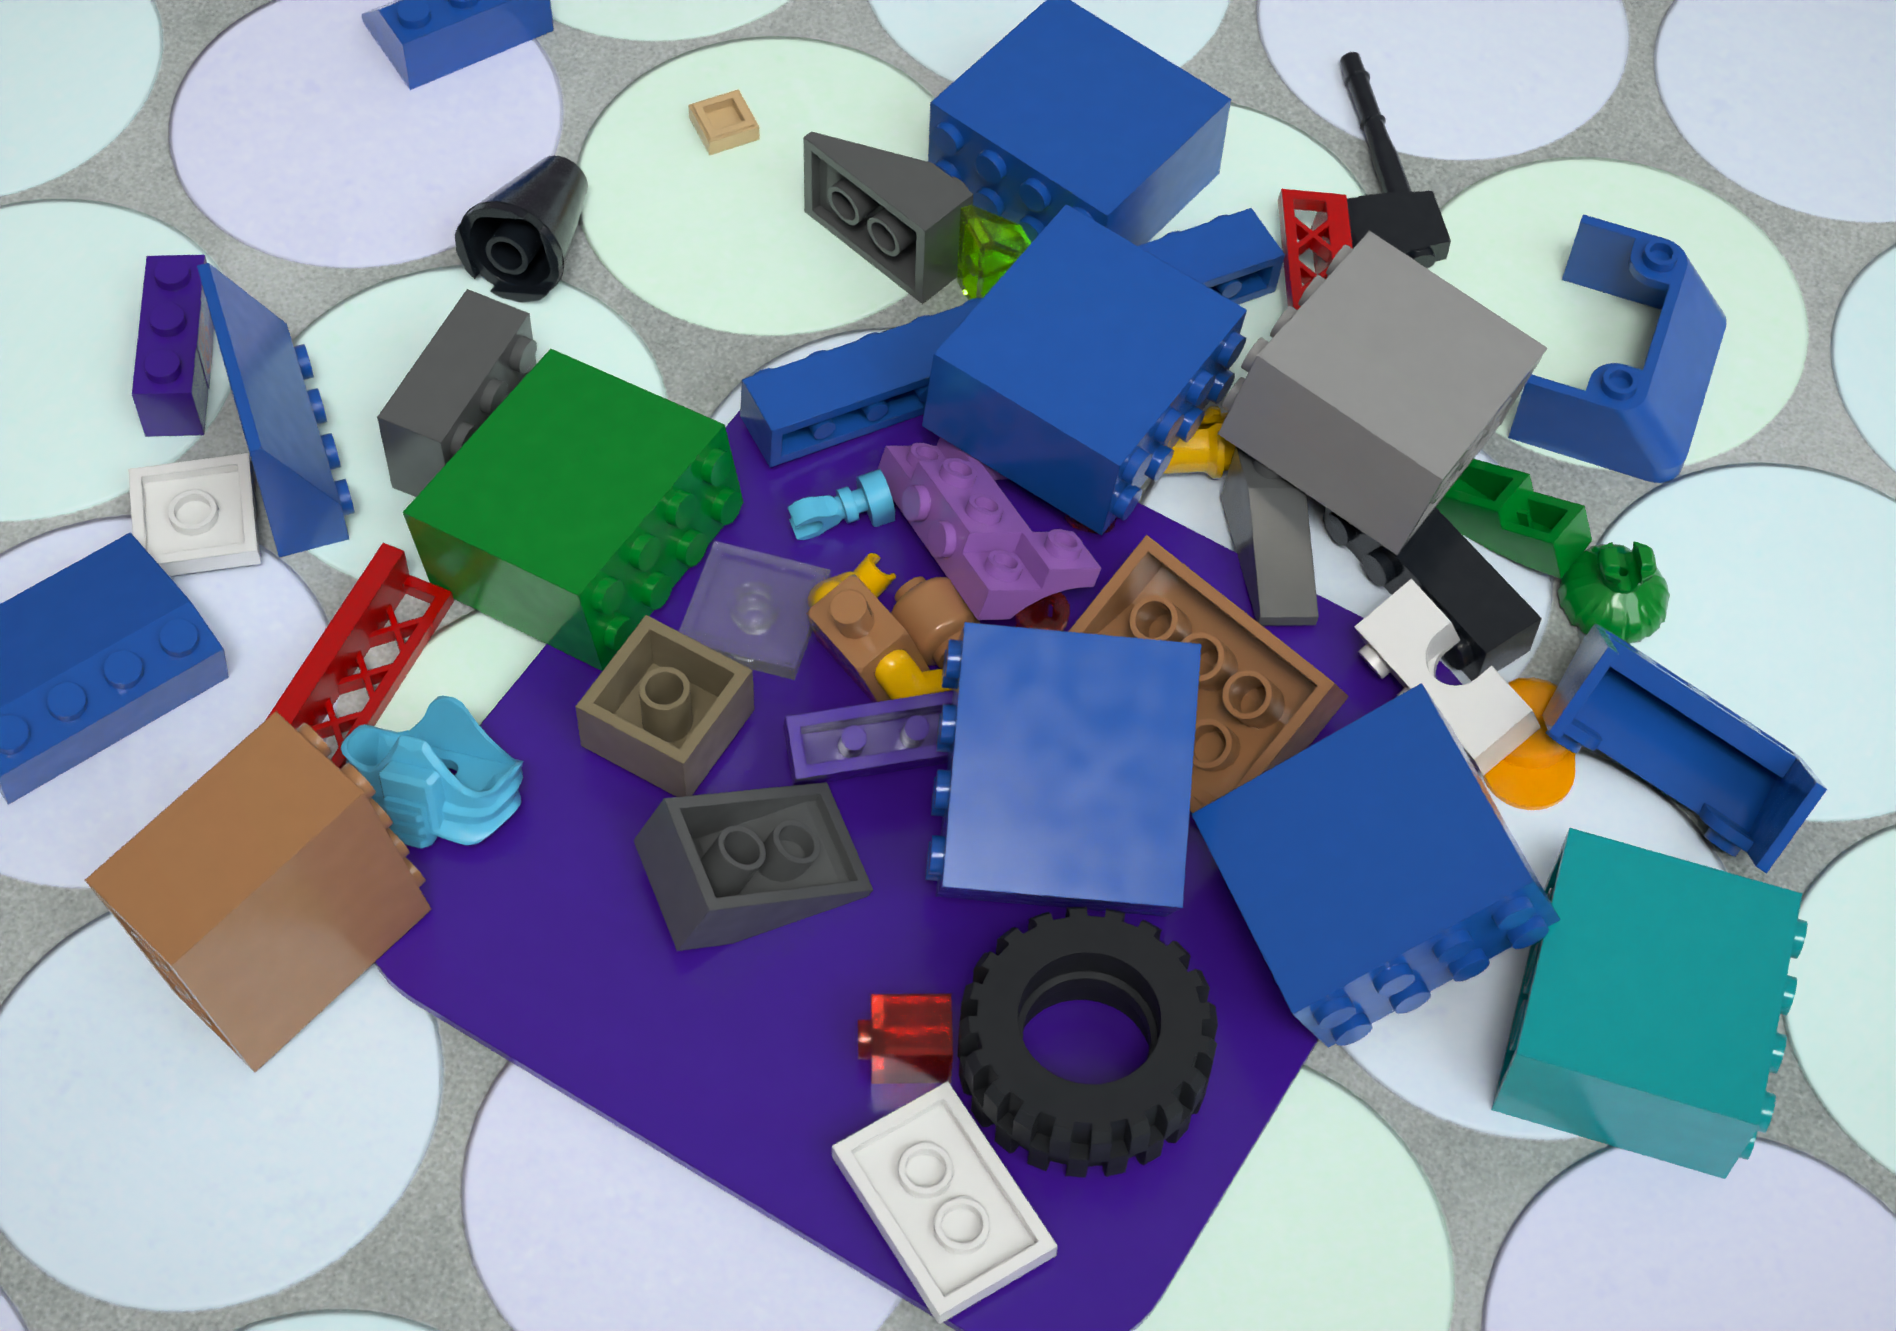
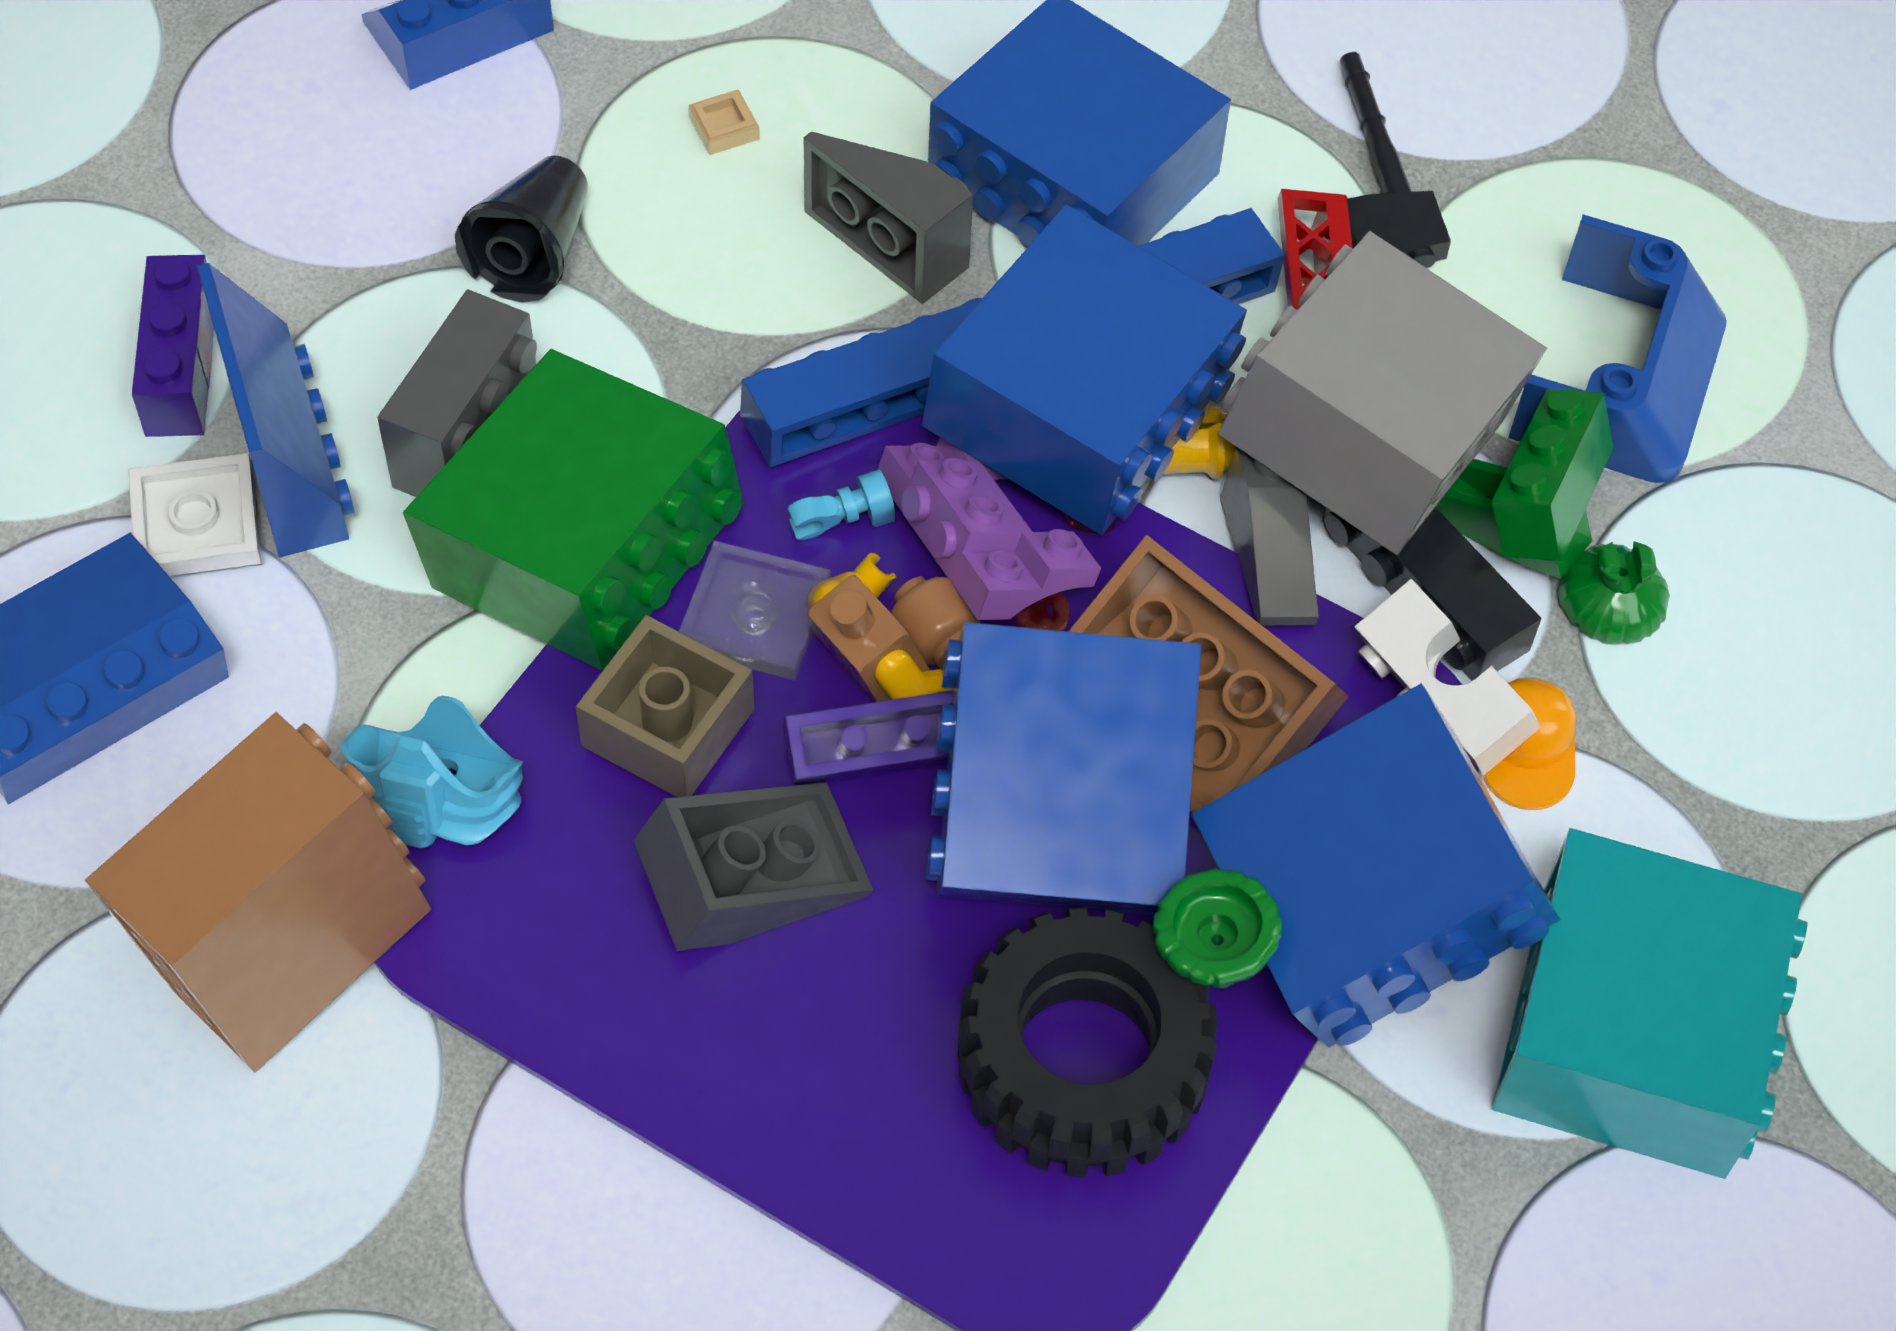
red fence [266,543,454,769] -> none
white plate [832,1081,1058,1324] -> none
clear red brick [858,993,953,1084] -> none
clear neon green slope [957,205,1031,300] -> none
blue windscreen [1542,623,1828,874] -> none
none -> green hair [1153,868,1282,988]
none -> green brick [1492,389,1613,562]

